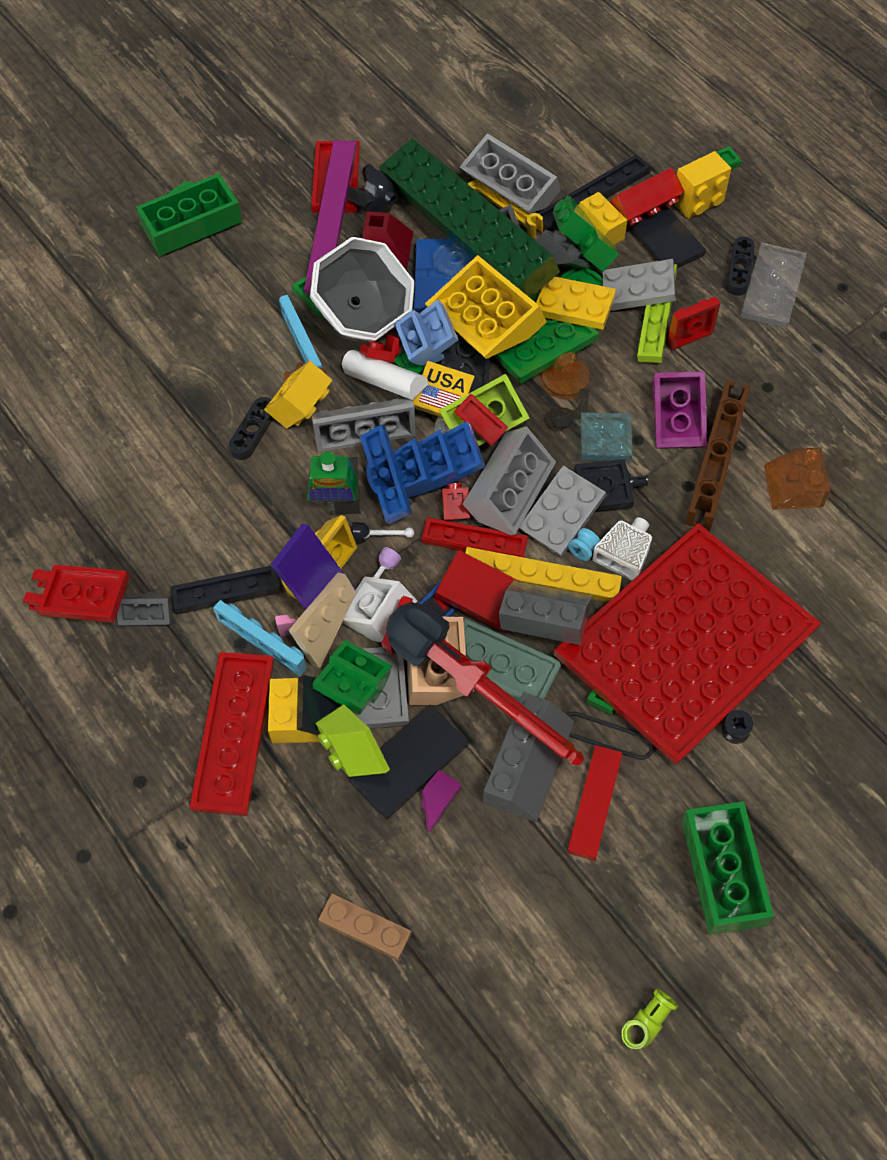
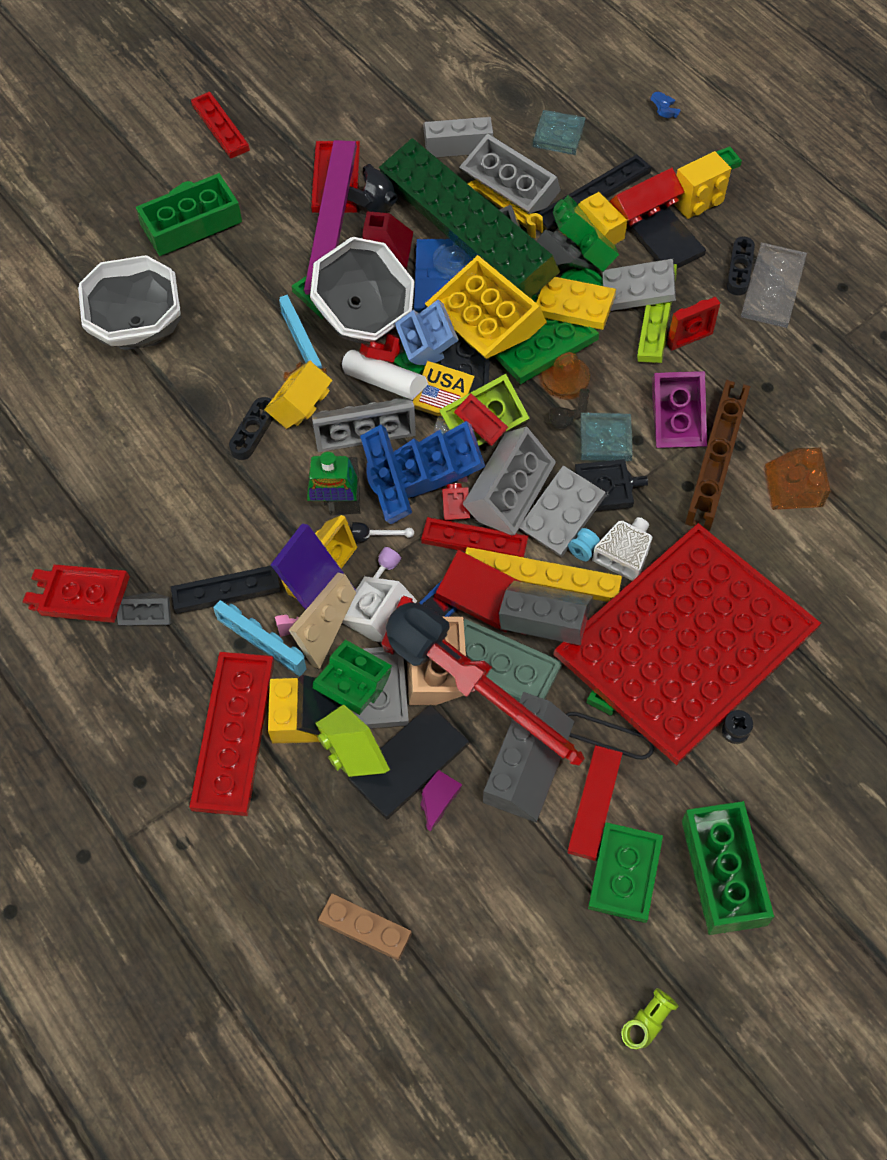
none -> rock [78,255,181,350]
none -> red tile [191,92,250,159]
none -> light grey slope [423,117,493,157]
none -> clear light blue plate [533,110,586,155]
none -> green plate [588,822,663,923]
none -> blue piece [650,92,681,118]

